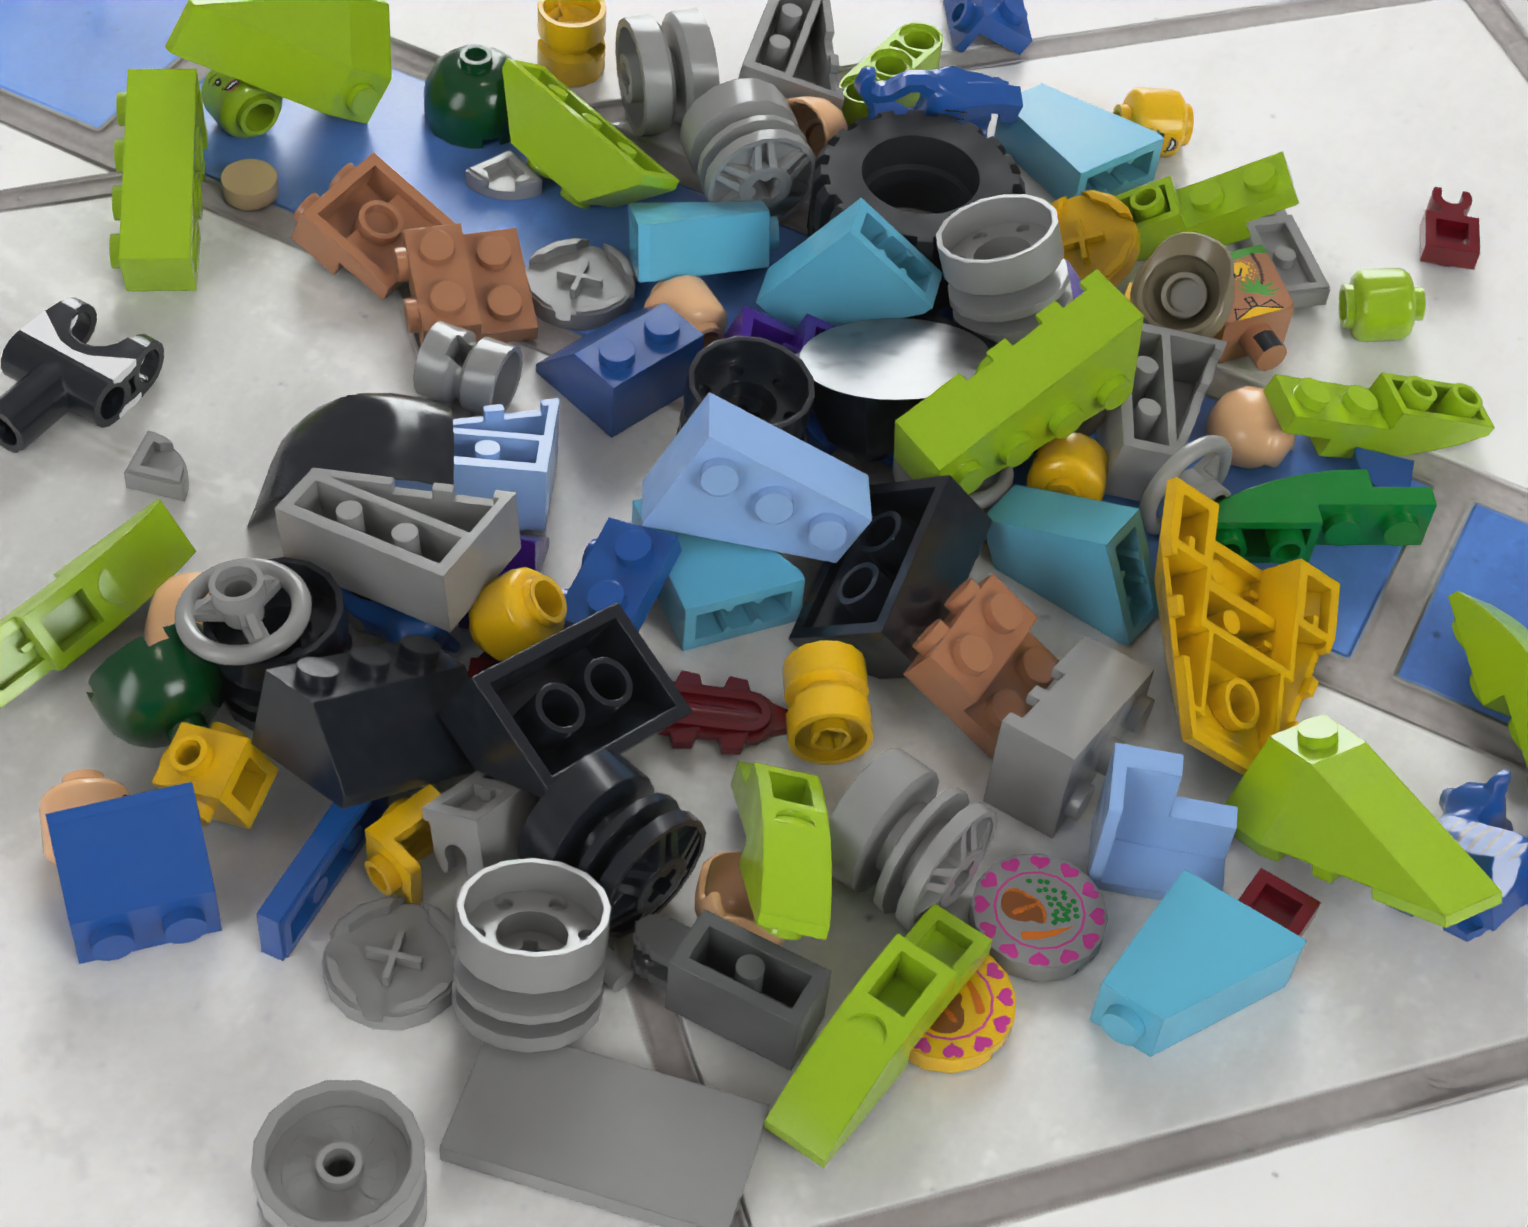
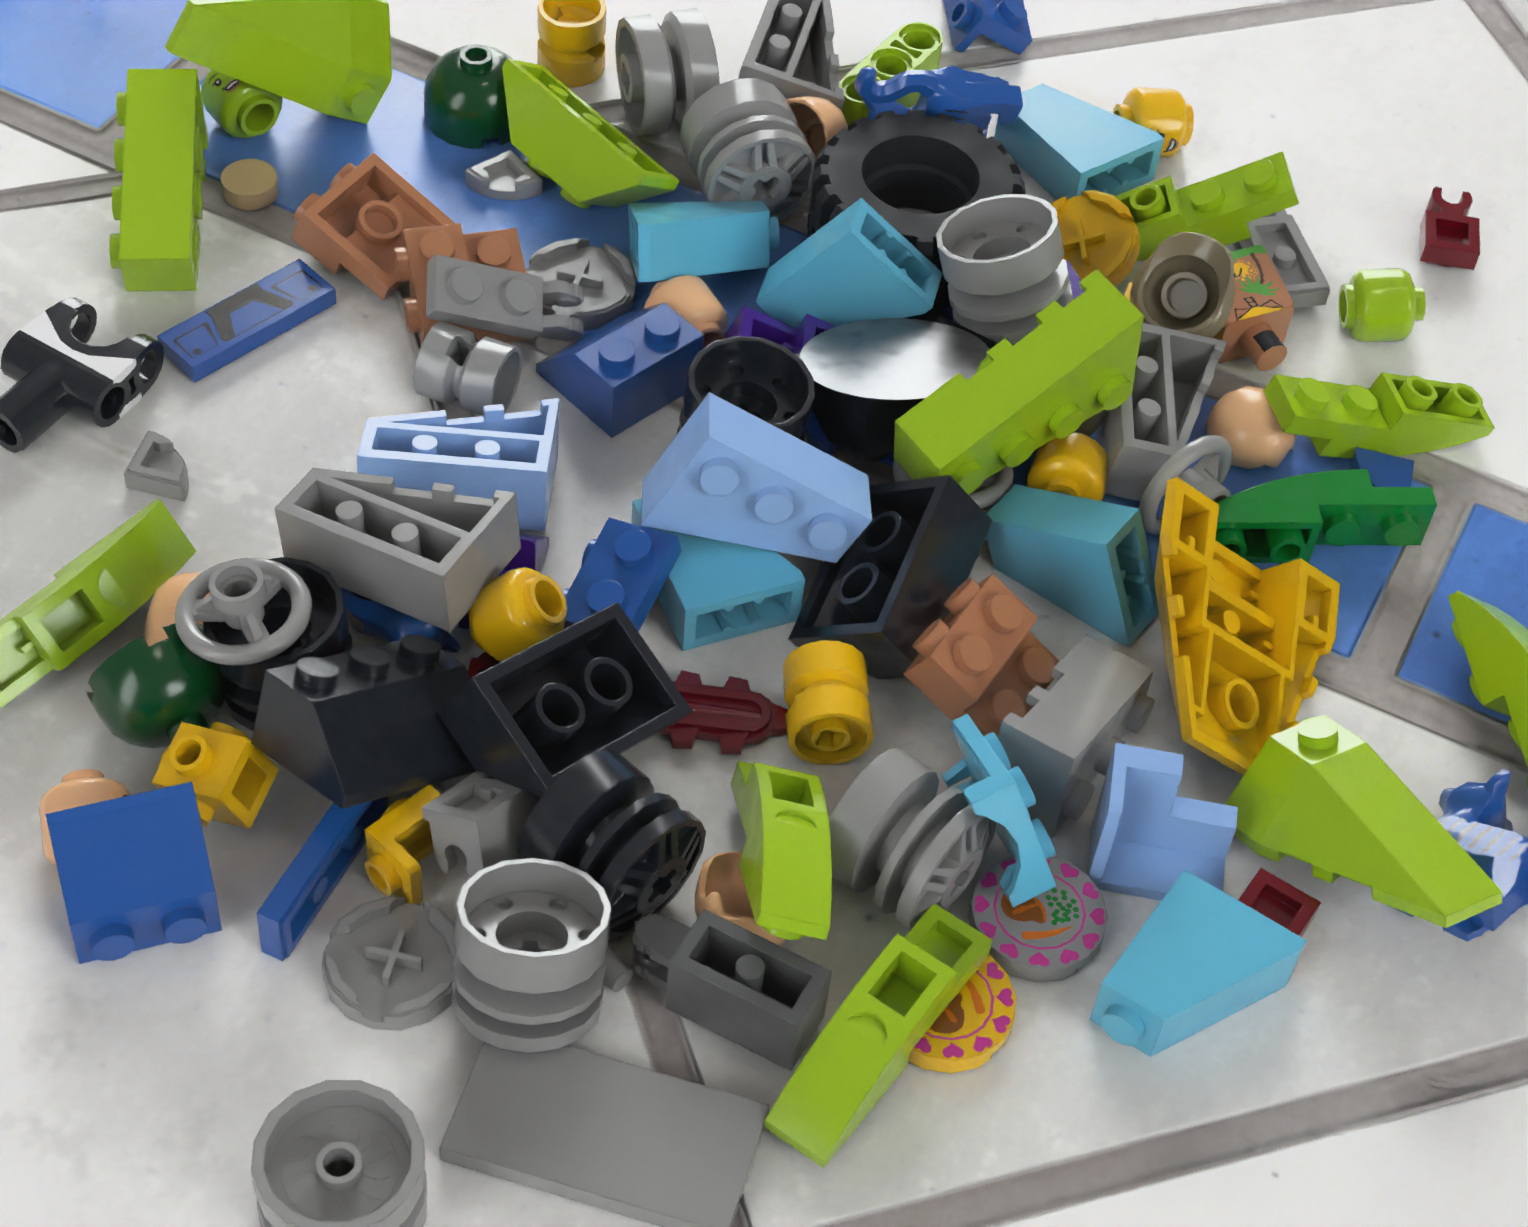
black piece [247,393,454,527] -> none
none -> blue tile [157,258,337,382]
none -> light grey hinge [426,254,584,341]
none -> medium azure piece [941,714,1056,907]

